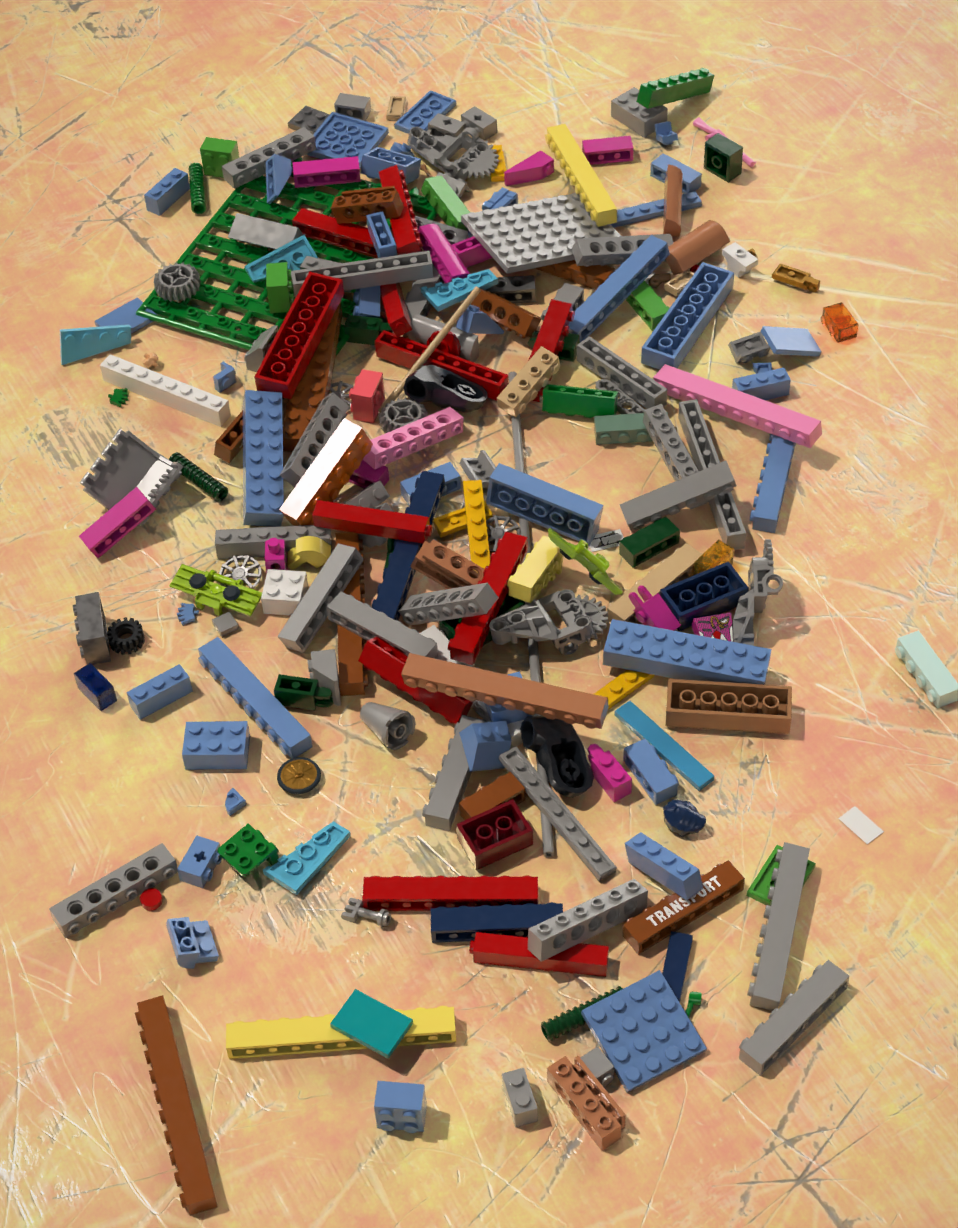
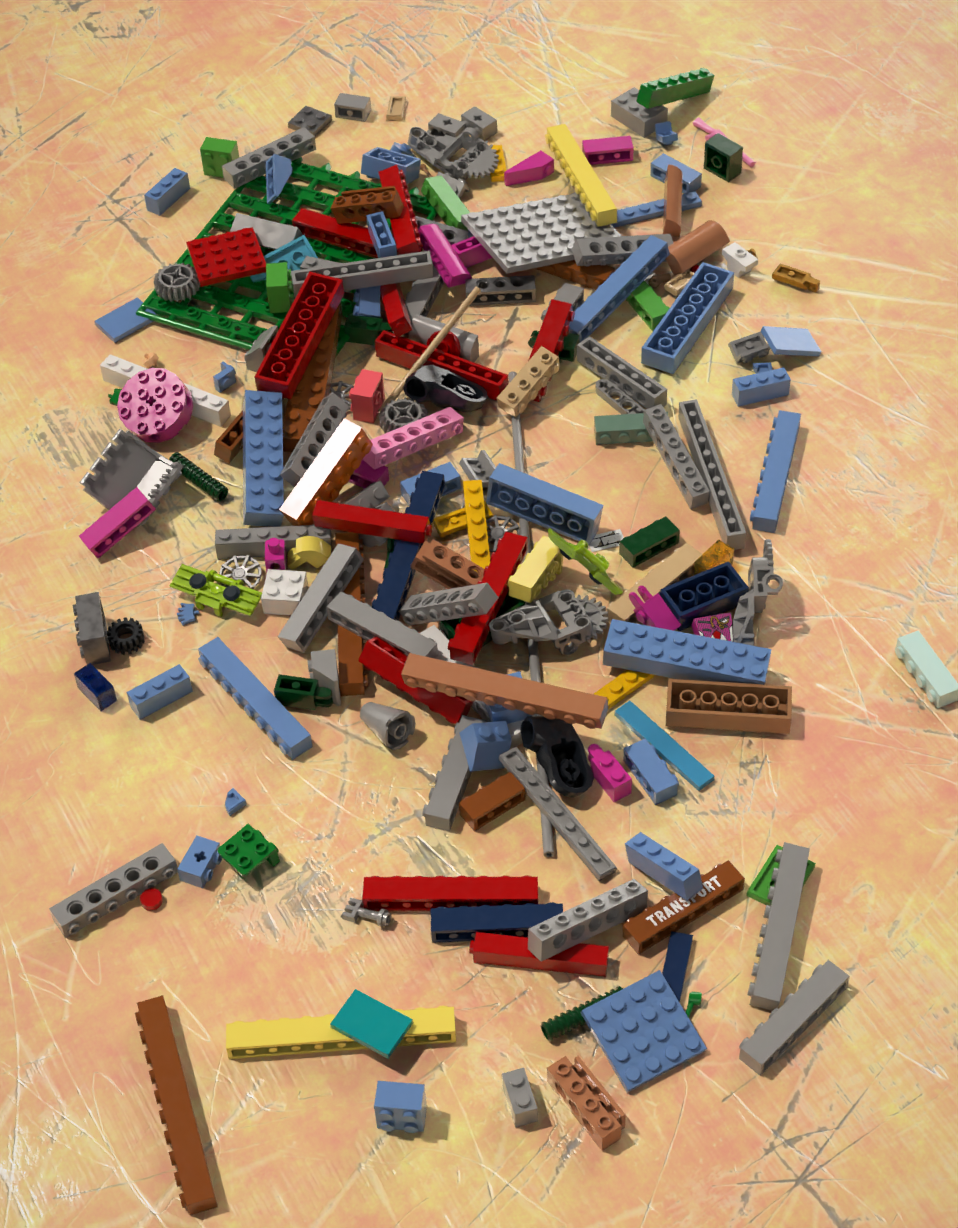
medium azure wing [60,325,131,365] -> none
medium blue brick [166,917,219,969] -> none
medium blue brick [182,721,250,770] -> none
green piece [188,163,206,214] -> none
light grey tile [212,612,239,637] -> none
medium azure wing [263,821,351,895] -> none
pearl gold wheel [277,757,321,794] -> none
dark pink brick [293,156,361,188] -> none
medium blue plate [306,112,389,169] -> none
medium blue tile [394,90,456,134] -> none
medium azure wing [420,269,498,312] -> none
medium blue slope [456,305,504,334] -> none
dark red brick [456,799,533,870] -> none
dark orange brick [471,289,541,339] -> none
medium blue brick [482,187,518,211] -> none
green brick [542,384,618,418] -> none
light grey brick [581,1046,614,1087] -> none
light grey brick [620,461,737,530] -> none
bright pink brick [653,364,822,448] -> none
dark blue hair [663,800,706,837] -> none
clear orange brick [821,302,858,343] -> none
white sticker [838,806,884,844] -> none
none -> brick [117,368,193,443]
none -> red plate [186,227,266,287]

